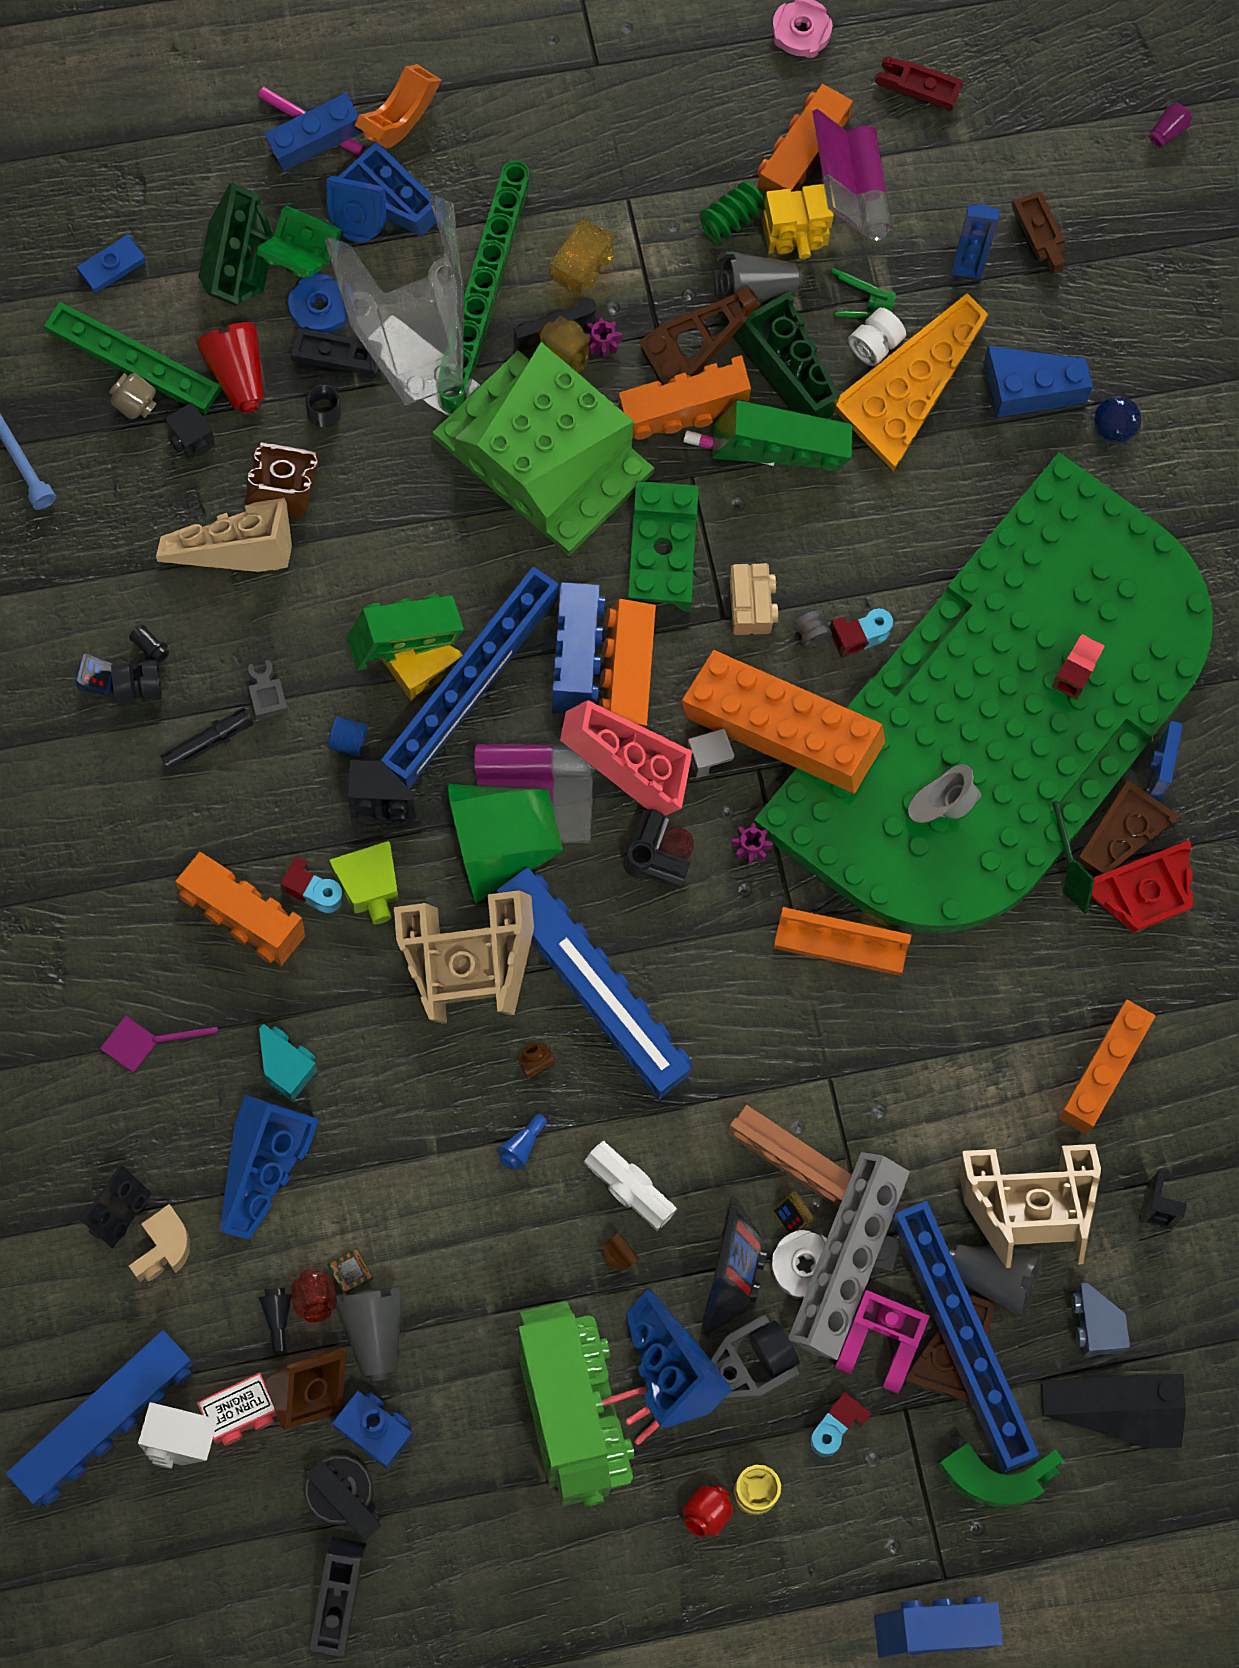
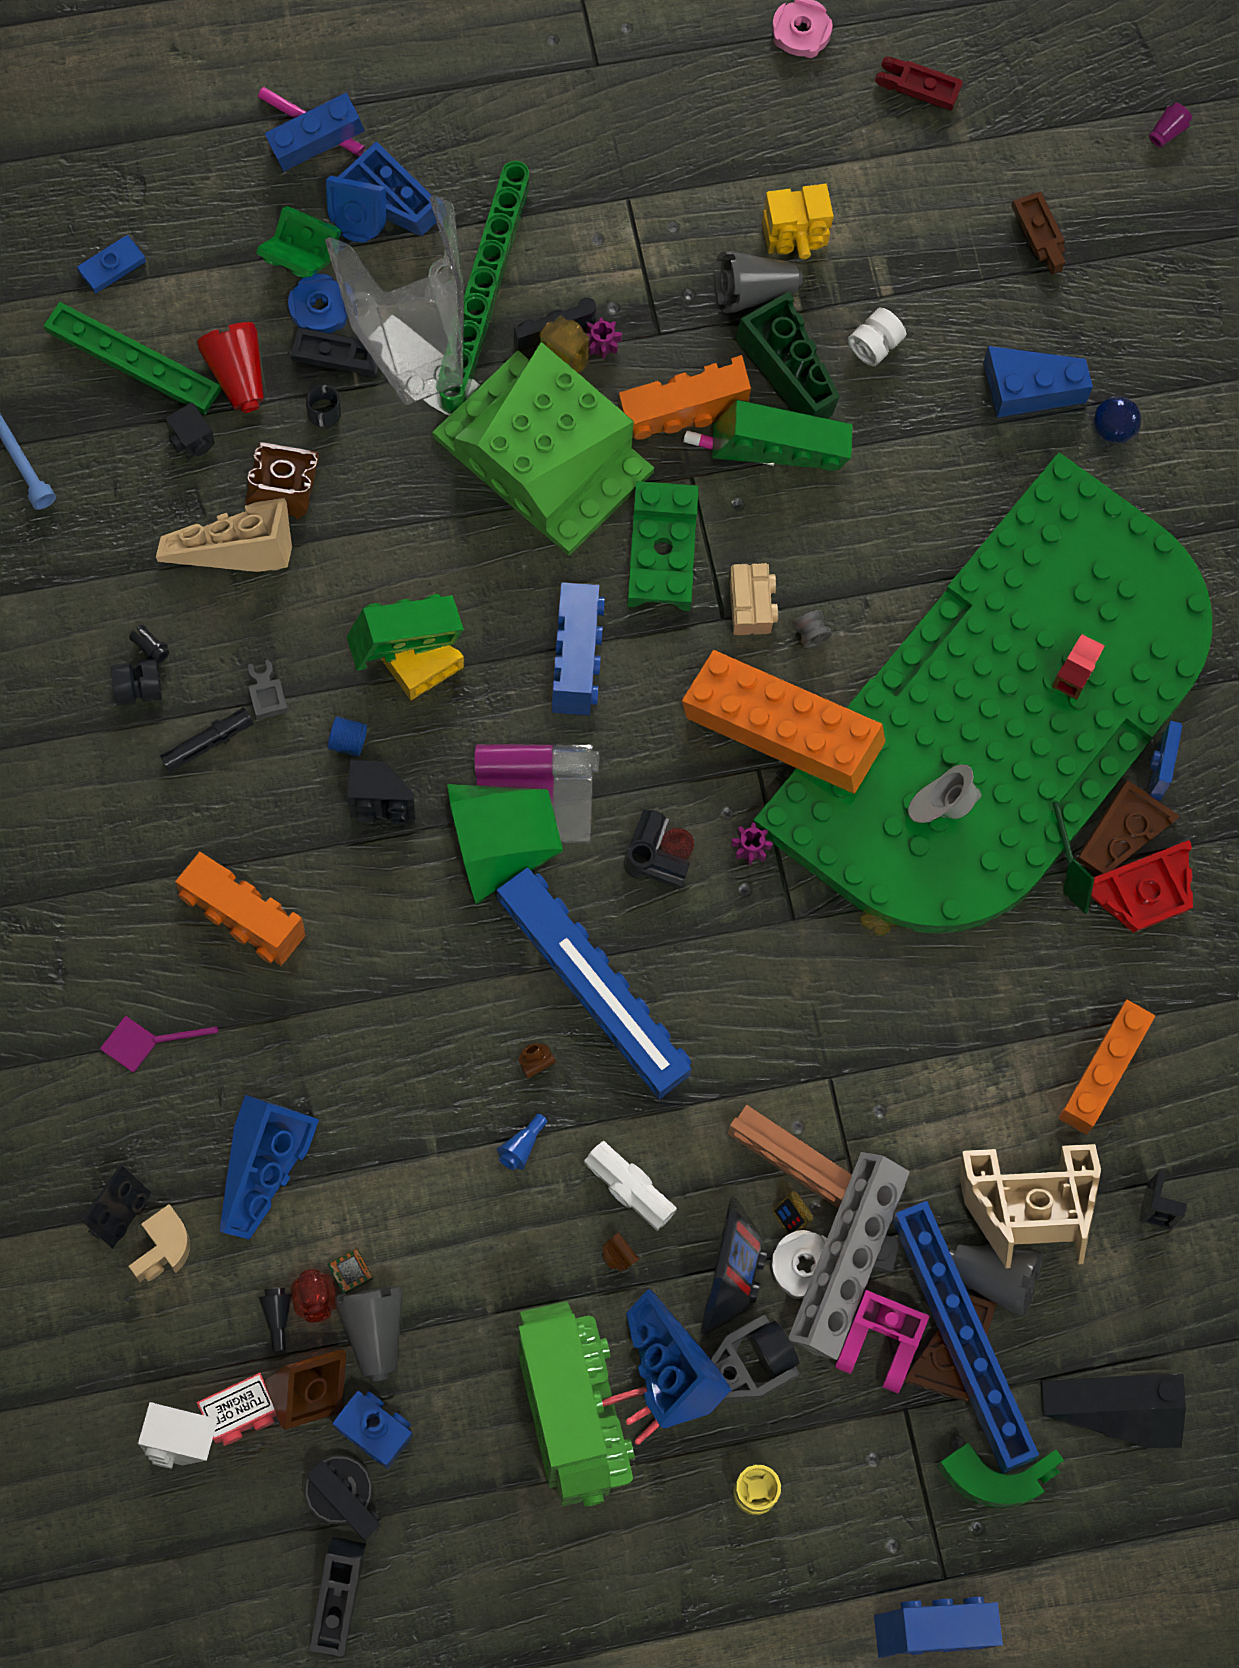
blue brick [5,1330,194,1508] -> none
slope [76,654,114,696] -> none
dark tan head [109,373,156,419] -> none
dark green wedge [198,183,274,306] -> none
teal slope [259,1024,317,1102] -> none
leg [280,856,342,913] -> none
lime torso [330,841,398,924] -> none
orange arch [355,64,442,149] -> none
blue brick [380,567,559,789] -> none
tan wedge [394,890,534,1024] -> none
clear yellow brick [549,218,615,296] -> none
coral wedge [560,700,692,816] -> none
orange brick [599,599,656,728] -> none
reddish brown plate [638,285,761,385] -> none
red head [682,1485,734,1538] -> none
light grey panel [687,729,734,779] -> none
green piece [700,181,766,246] -> none
orange brick [757,83,853,193] -> none
orange fence [773,907,911,976] -> none
leg [810,1392,872,1457] -> none
magenta door [812,109,893,240] -> none
green plant [830,268,896,318] -> none
leg [830,608,893,658] -> none
light orange wing [835,293,988,472] -> none
blue plate [951,204,1000,279] -> none
sand blue slope [1071,1283,1130,1356] -> none

